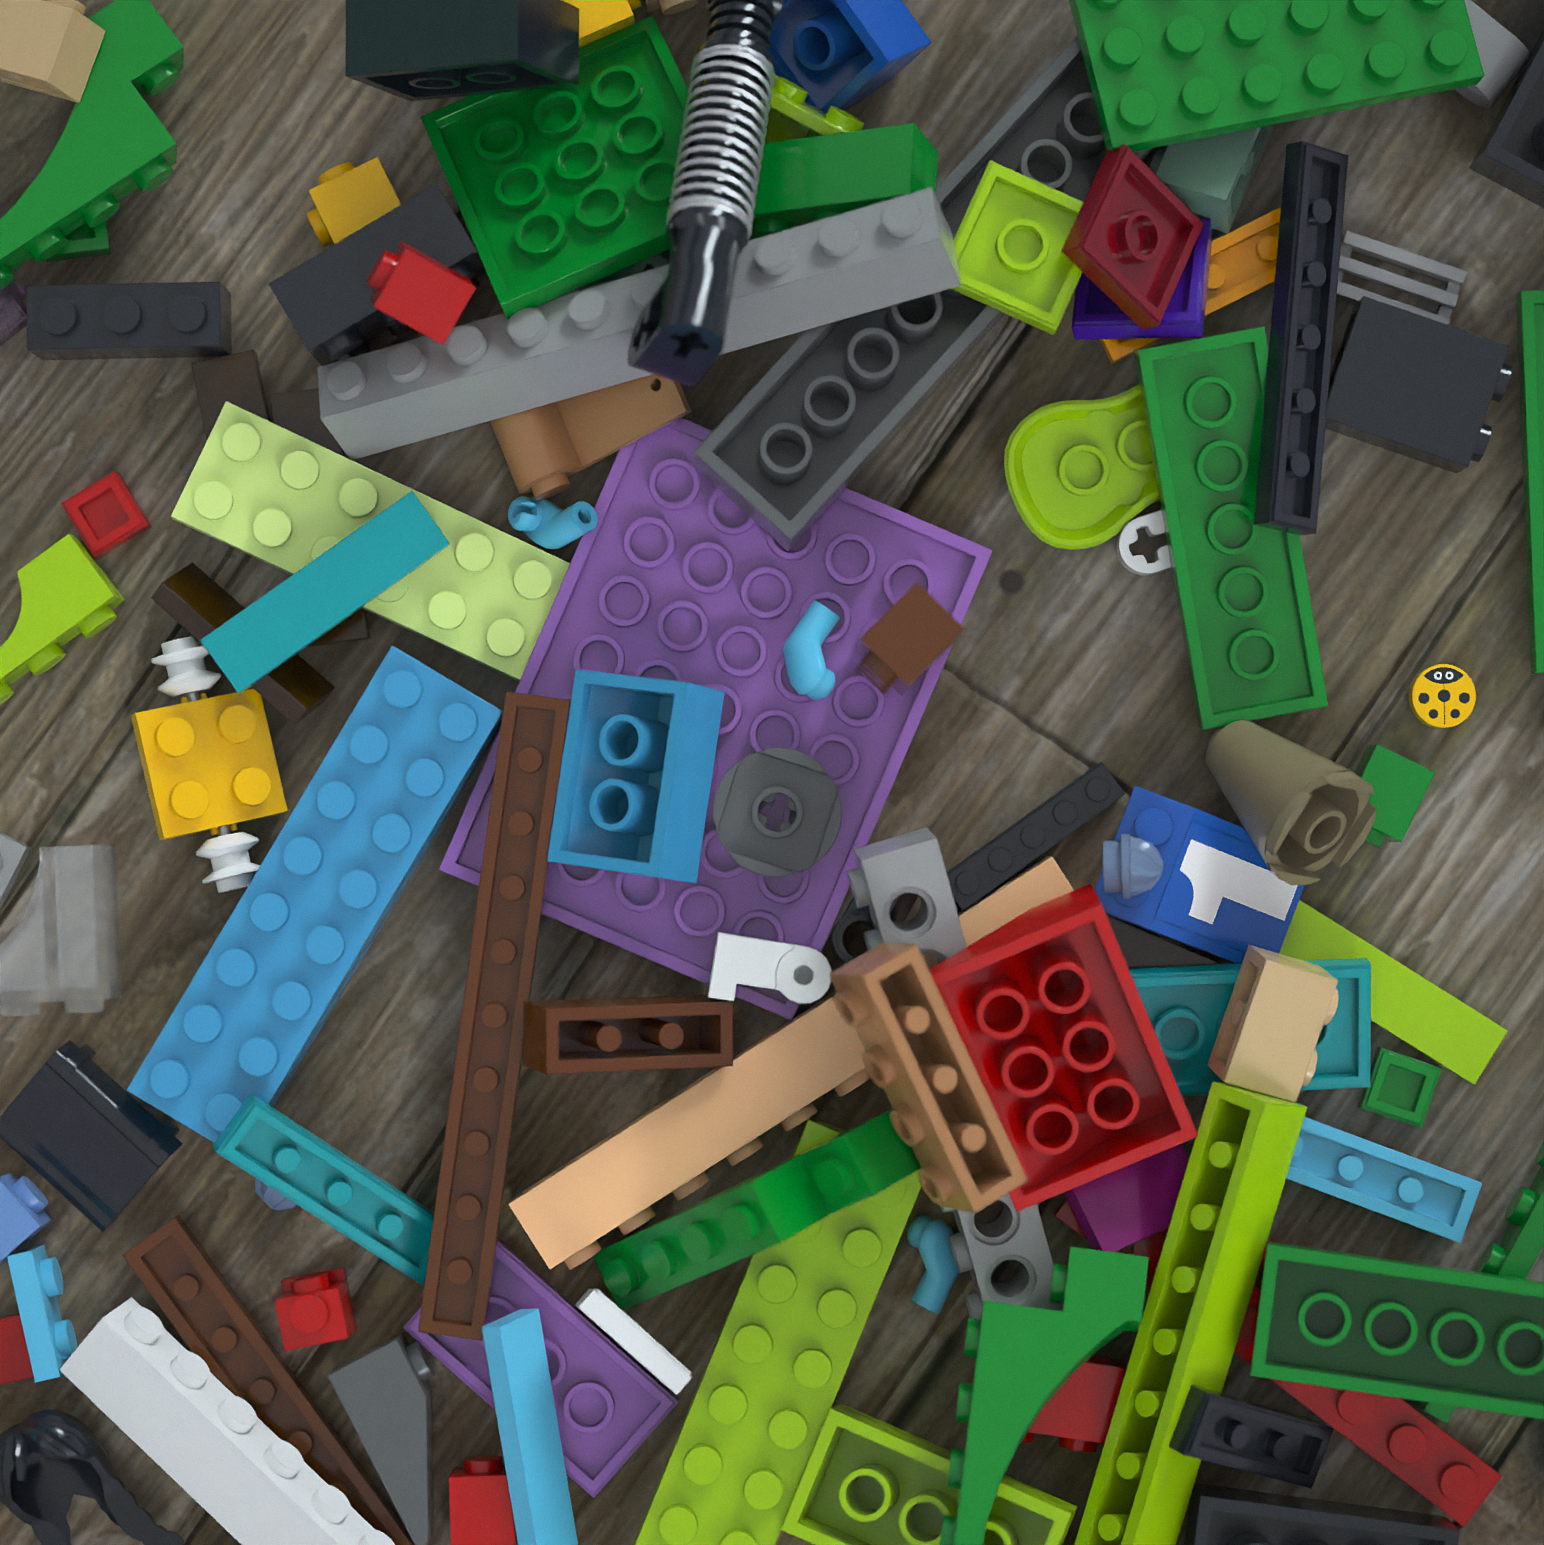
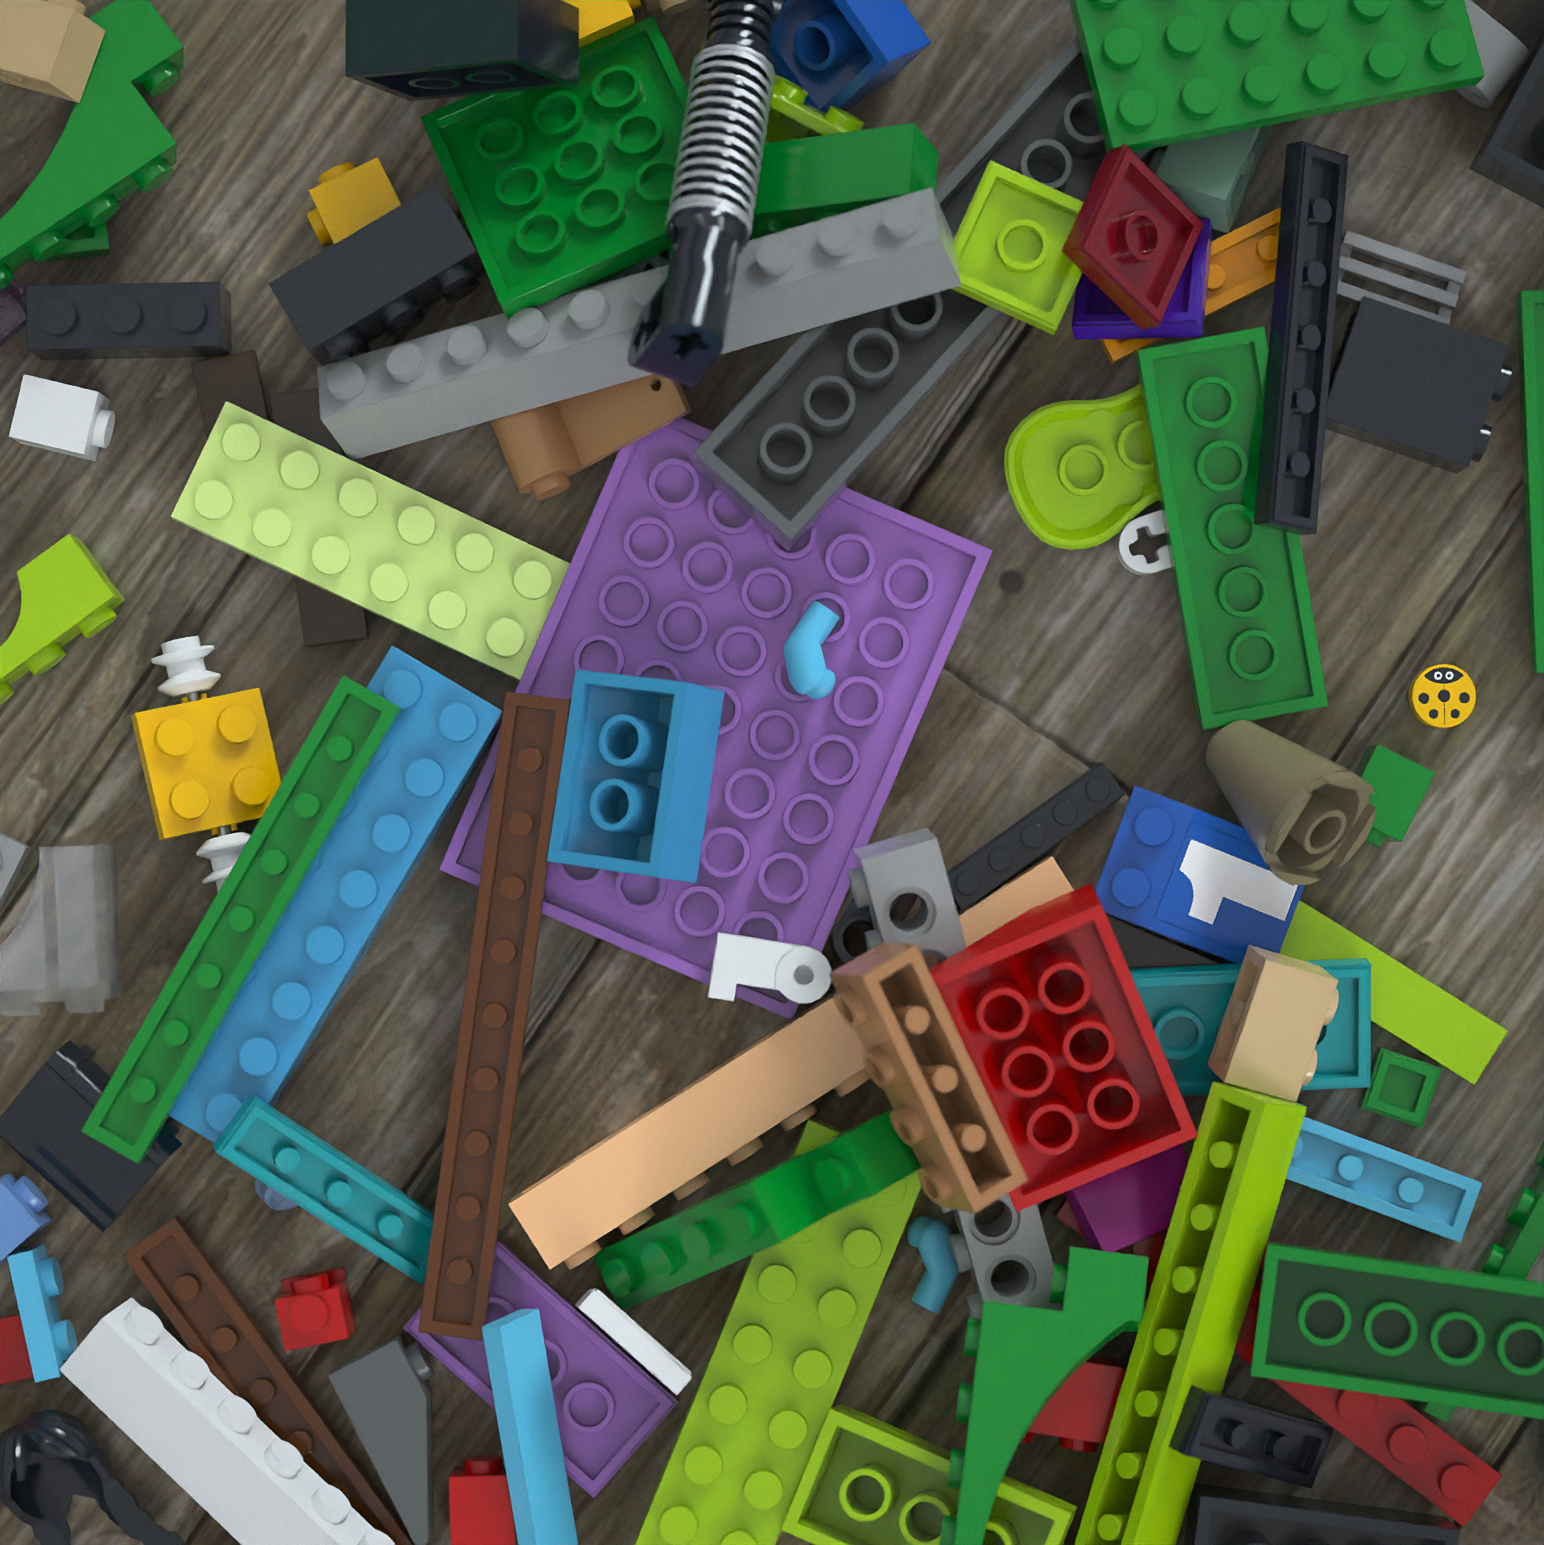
red tile [61,470,152,559] -> none
dark brown tile [151,562,335,724] -> none
teal tile [200,491,450,694] -> none
red brick [366,241,476,345] -> none
medium azure arm [508,496,598,549] -> none
reddish brown brick [523,995,733,1074] -> none
dark grey plate [713,748,842,877] -> none
reddish brown brick [856,582,965,696] -> none
sand blue plate [1103,834,1163,899] -> none
none -> white brick [9,374,115,461]
none -> green plate [81,675,402,1164]

